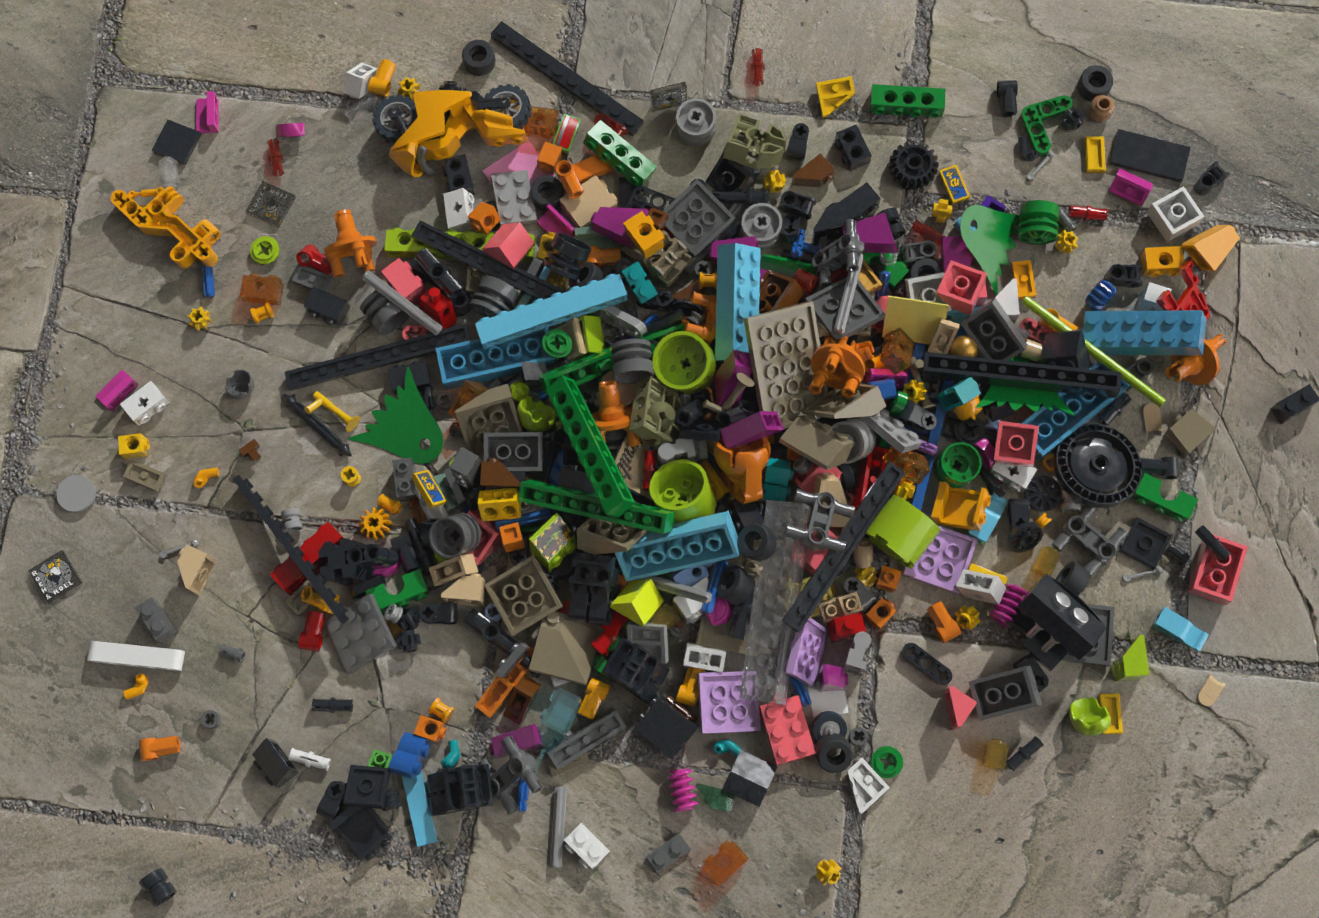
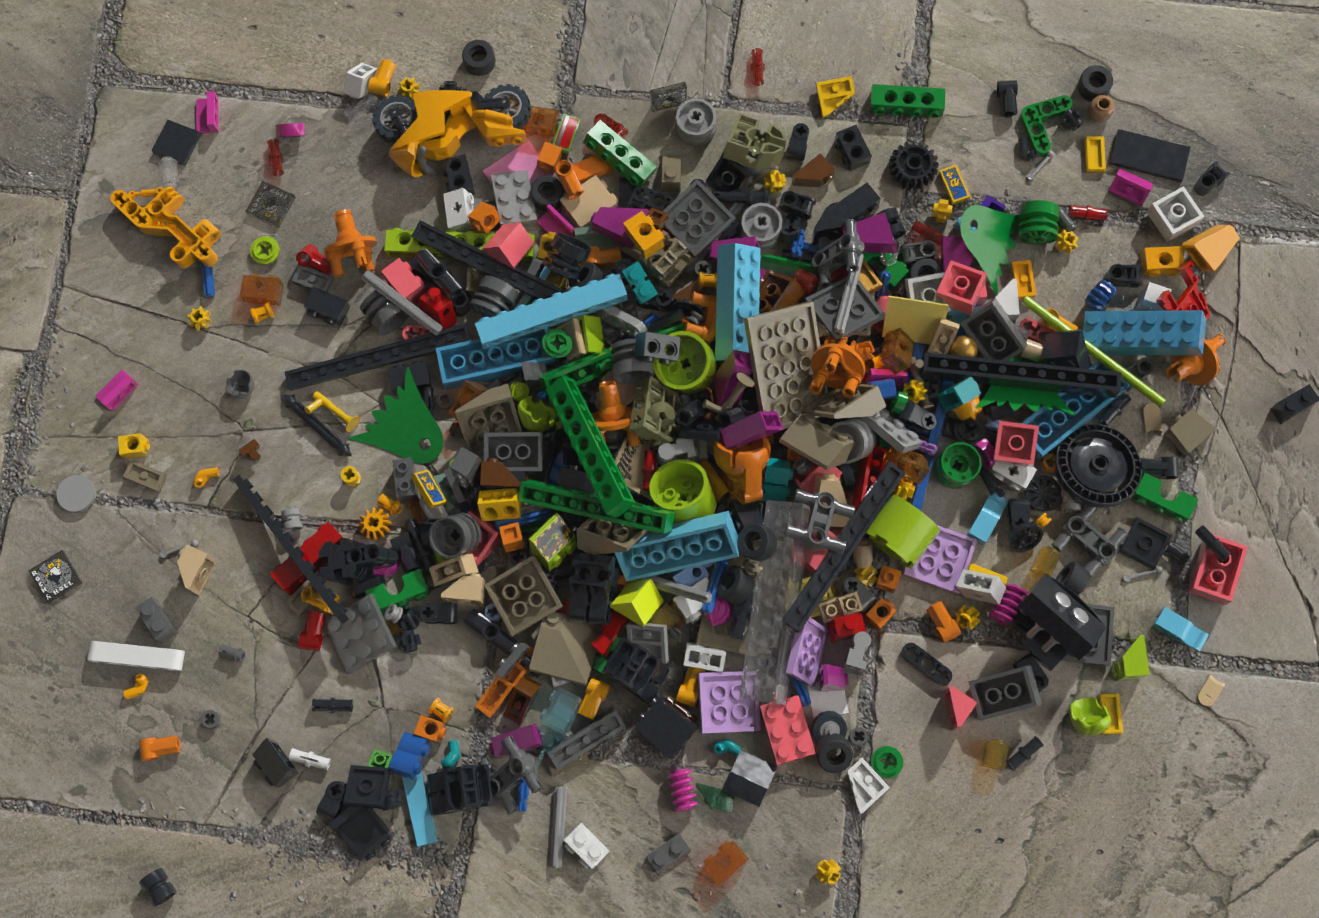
white brick [120,381,169,426] -> none
black plate [490,21,643,137] -> none
light orange panel [931,481,991,531] -> none
none -> black brick [634,332,680,365]
none -> dark tan slope [662,155,681,191]

